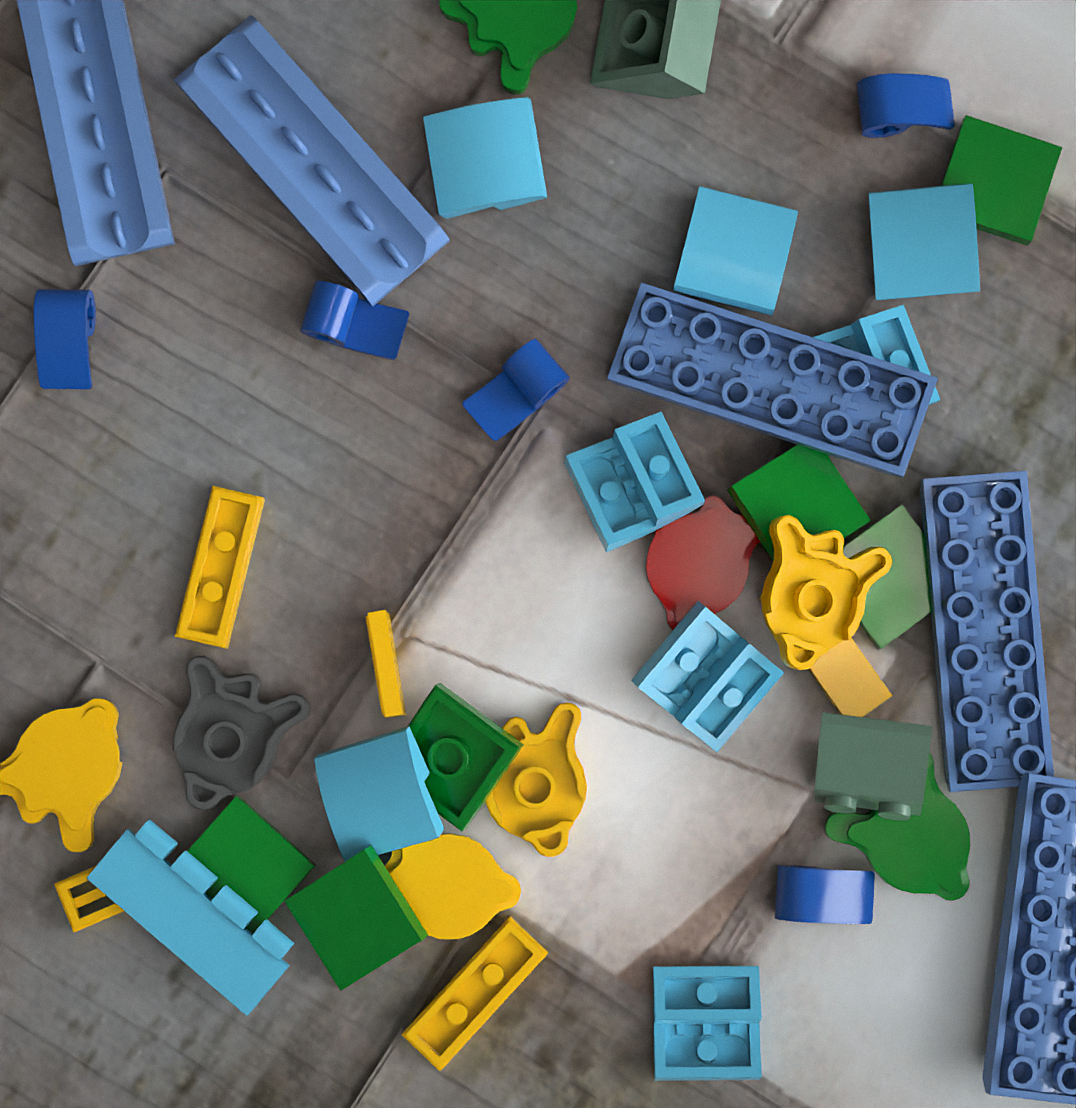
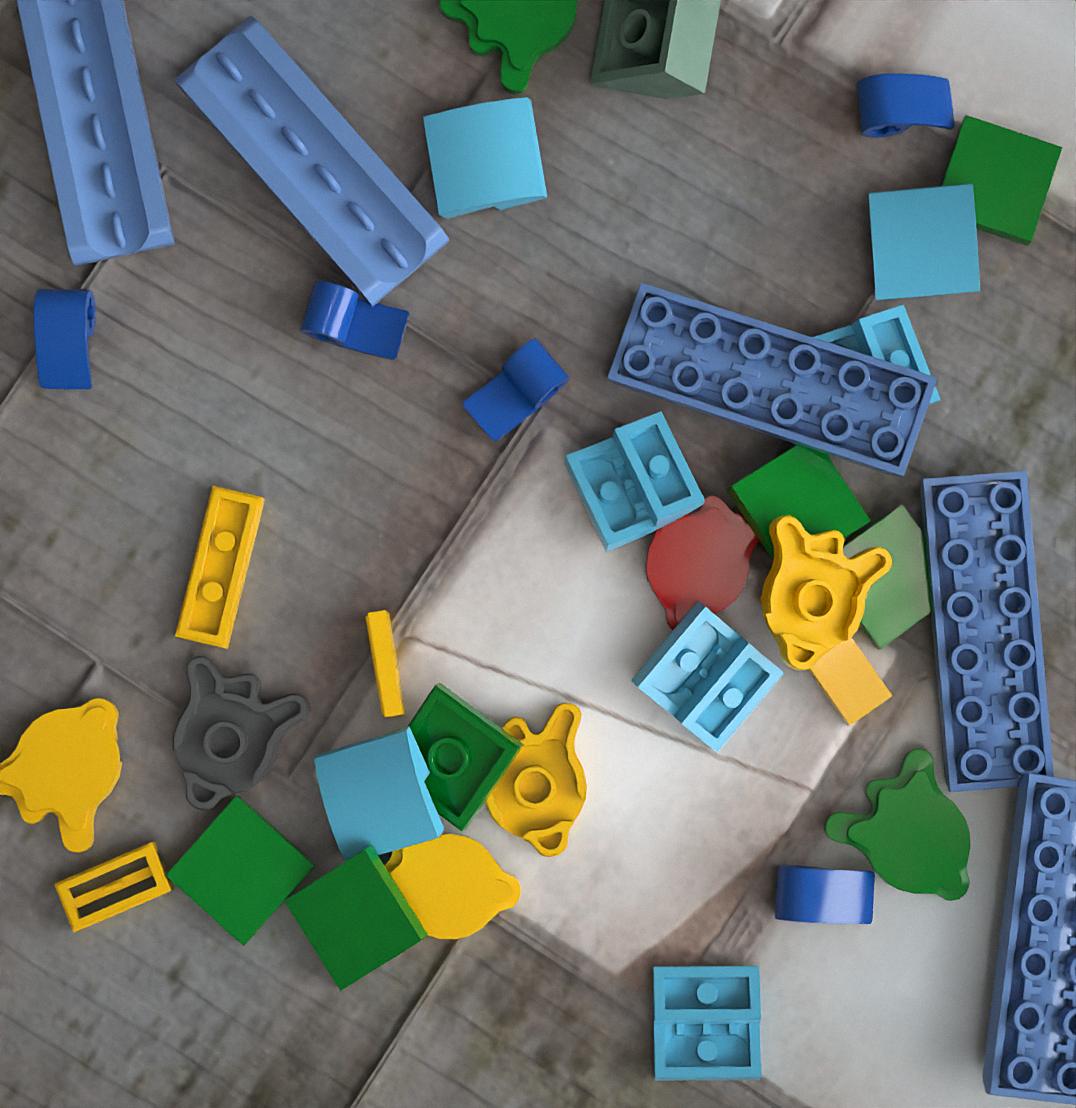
medium azure windscreen [87,819,294,1016] -> none
yellow tile [401,916,548,1071] -> none
medium azure slope [673,186,798,316] -> none
sand green slope [814,712,932,821] -> none

